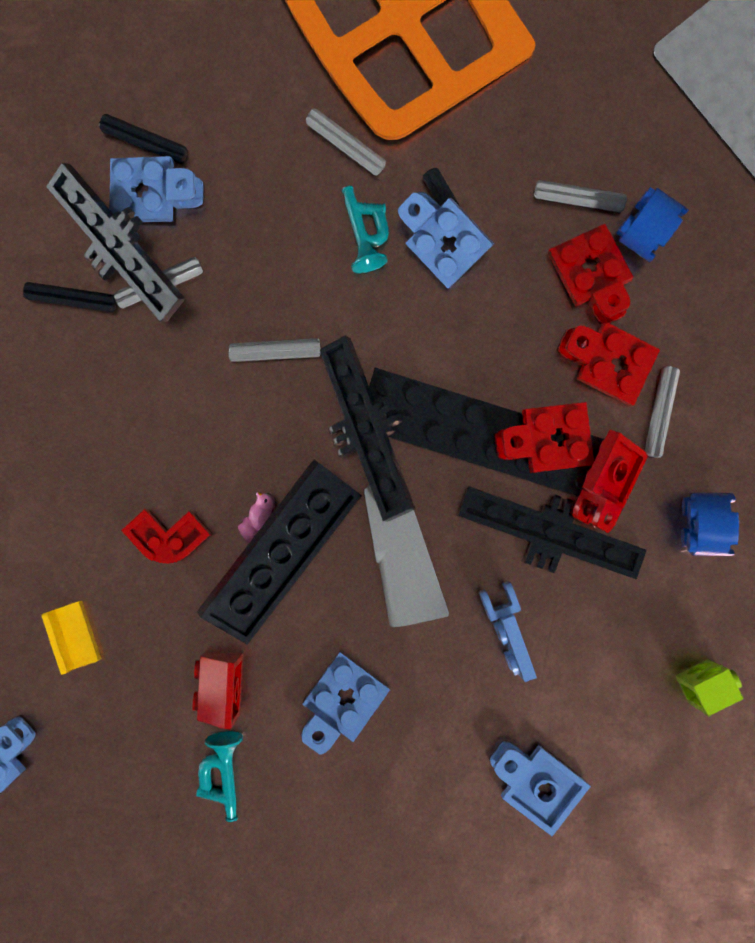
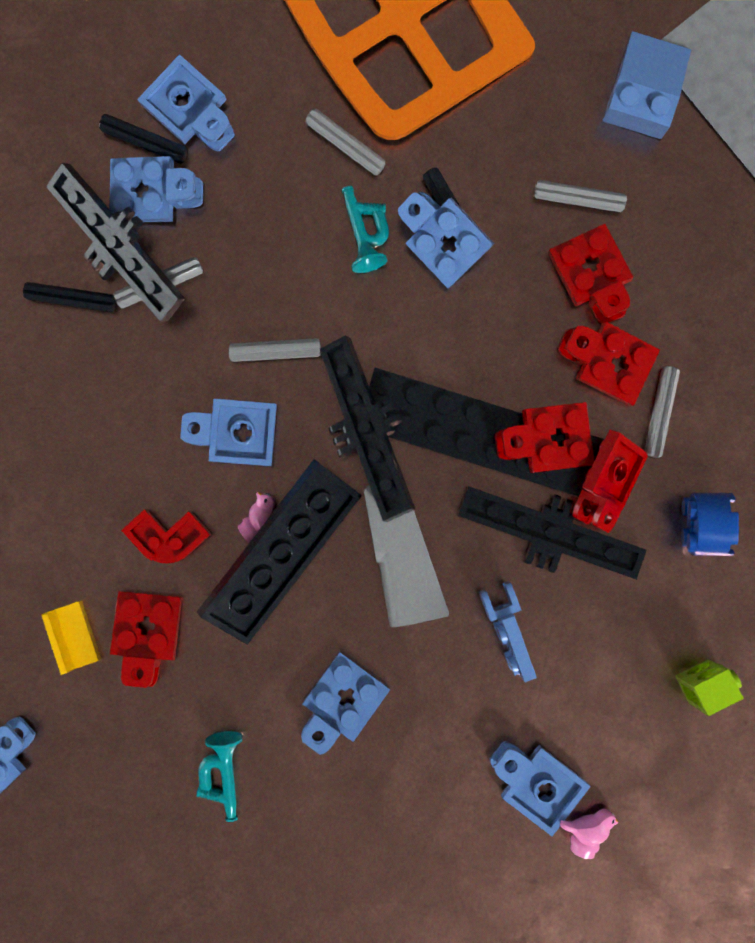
red slope [192,652,243,729] -> none
blue brick [616,187,689,263] -> none
none -> red plate [110,591,183,688]
none -> medium blue plate [137,54,235,151]
none -> medium blue plate [180,399,277,467]
none -> bright pink animal [560,809,618,859]
none -> medium blue slope [602,31,691,139]

